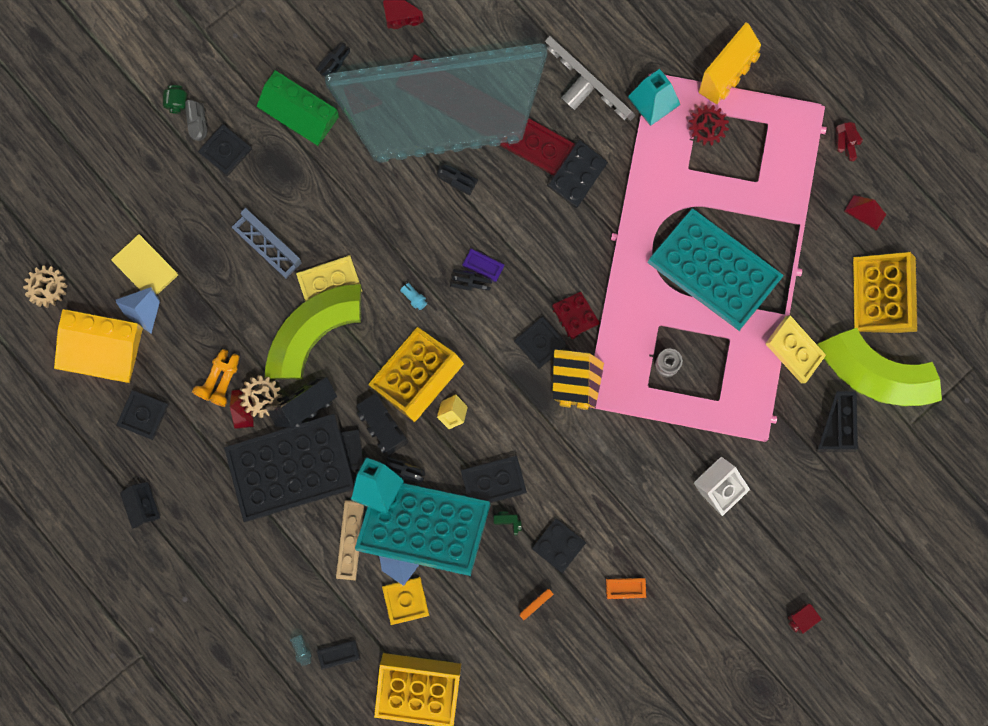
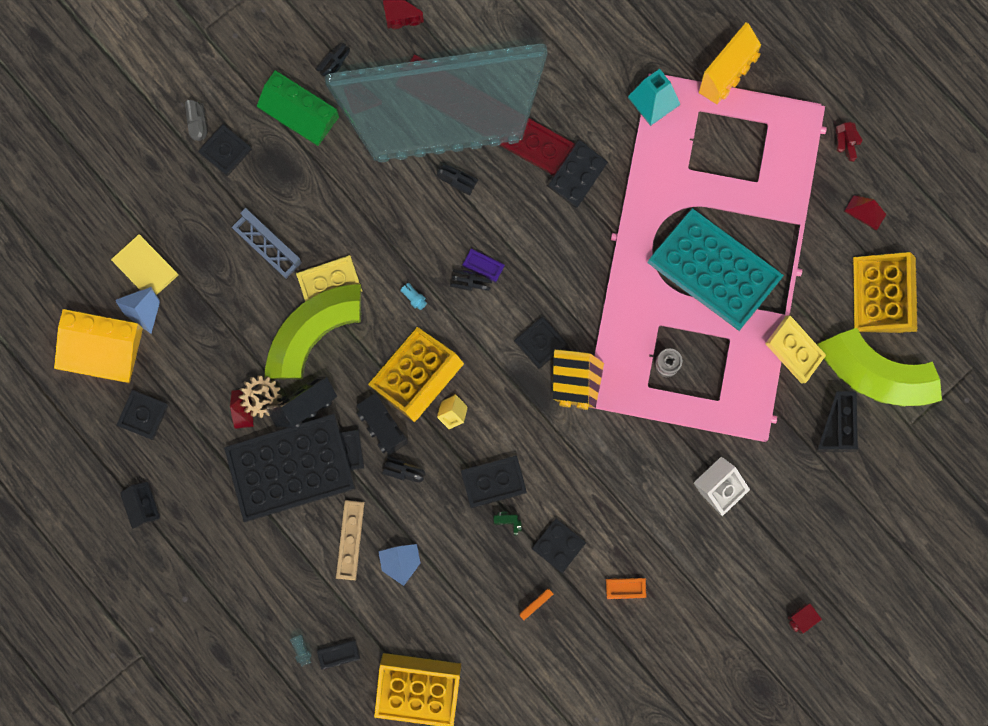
tan gear [23,266,67,308] -> none
dark green head [163,85,187,114] -> none
light orange piece [192,349,240,407] -> none
teal slope [351,457,404,514] -> none
teal plate [355,483,490,576] -> none
yellow tile [382,577,429,625] -> none
light grey plate [545,36,636,121] -> none
dark red hinge [552,292,600,339] -> none
dark red gear [688,105,729,146] -> none

